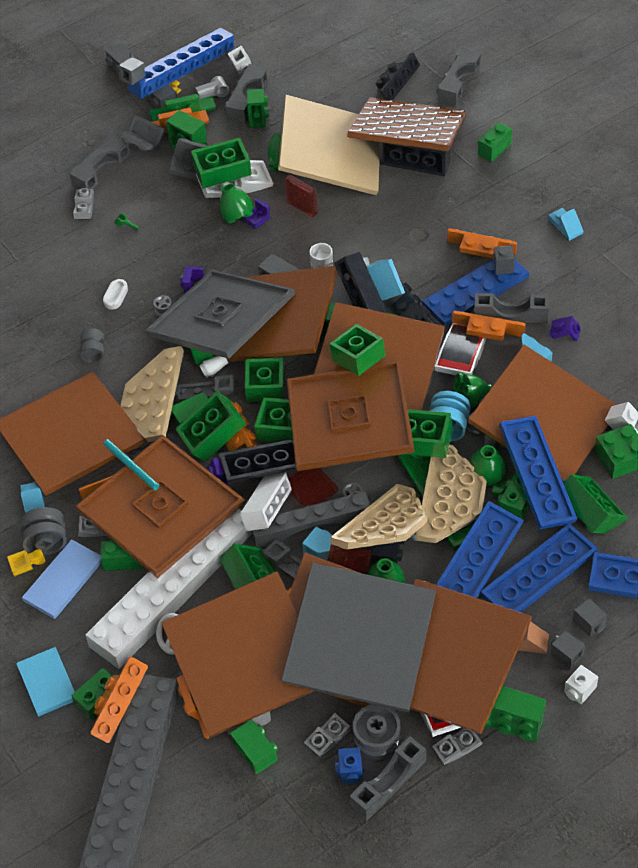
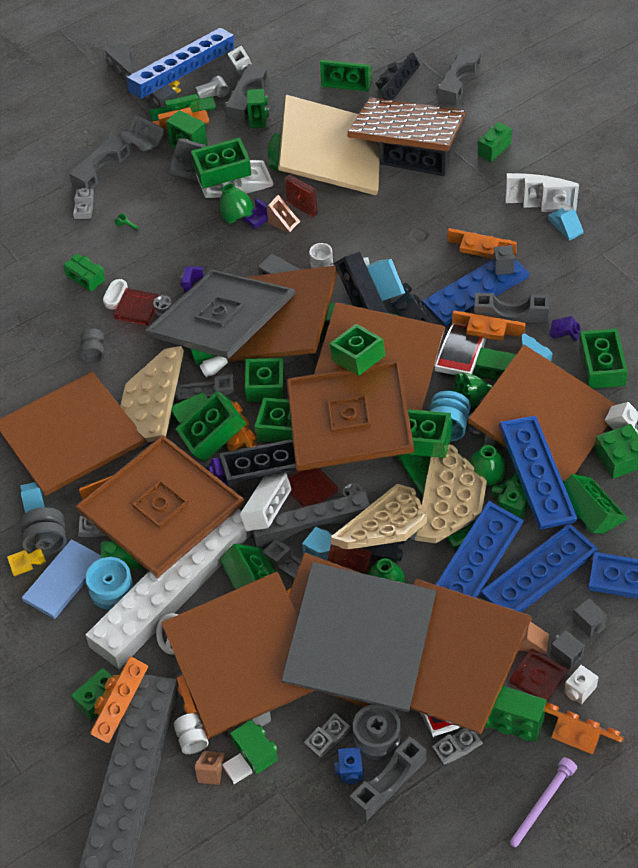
medium azure tile [16,647,75,717] -> none
teal bar [103,439,160,491] -> none
dark grey brick [119,57,145,85] -> none
none -> green brick [63,254,105,292]
none -> medium azure wheel [86,557,133,610]
none -> clear red tile [114,288,160,325]
none -> white wheel [173,713,209,755]
none -> nougat slope [195,751,225,785]
none -> white tile [222,753,252,784]
none -> nougat slope [267,195,300,233]
none -> green slope [320,60,373,92]
none -> green brick [475,348,516,380]
none -> white slope [505,173,579,212]
none -> clear red tile [509,648,568,703]
none -> lavender piece [510,757,577,847]
none -> orange bracket [545,702,624,754]
none -> green brick [579,328,628,389]

